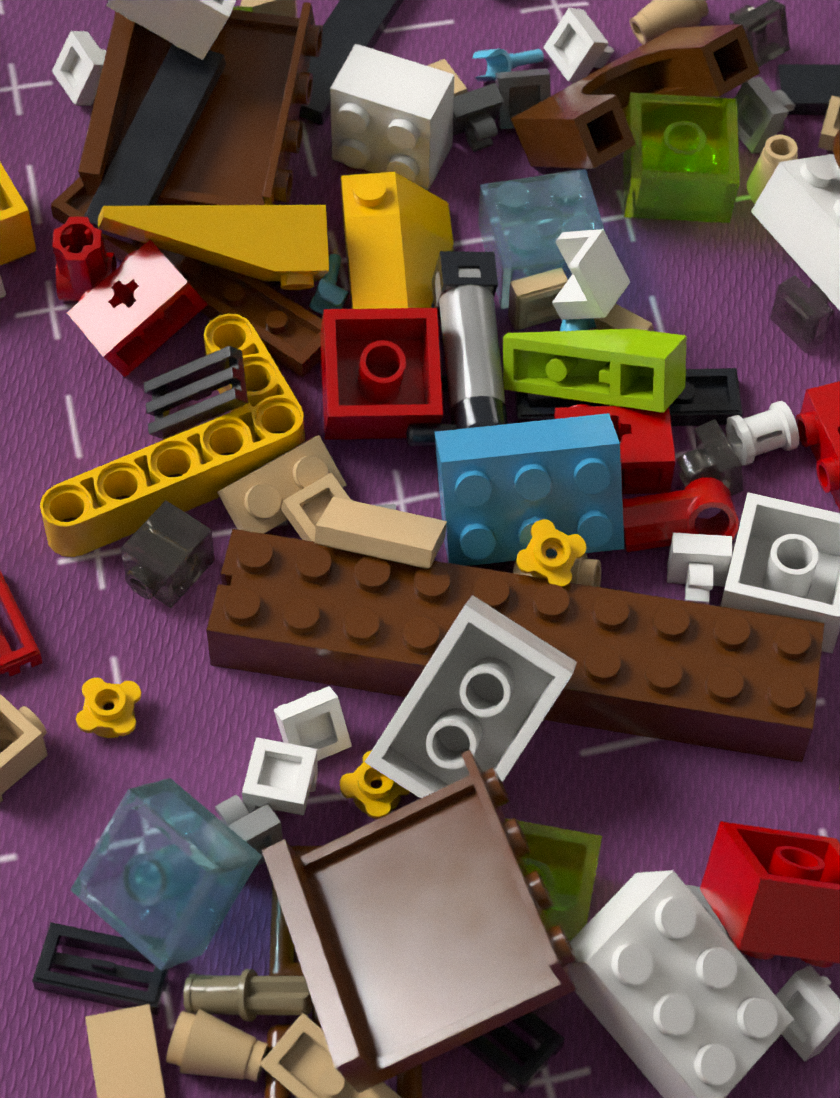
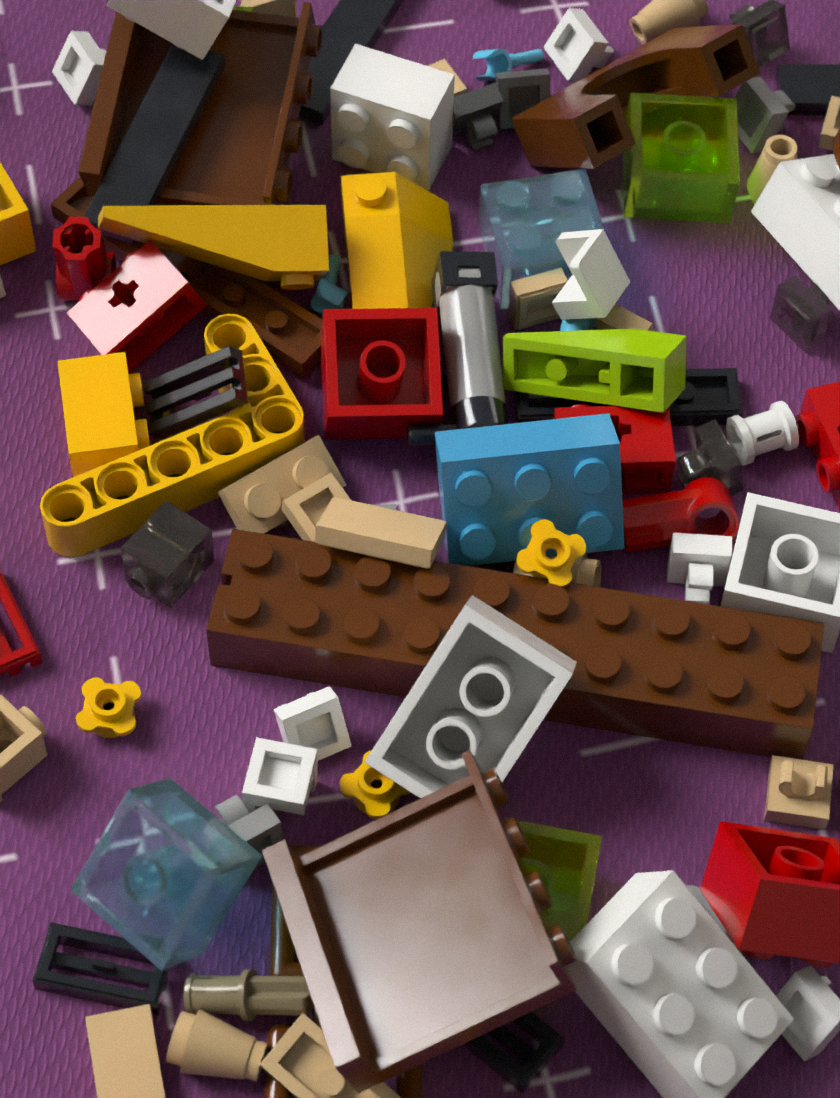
none -> yellow brick [58,352,150,477]
none -> tan tile [764,755,834,830]

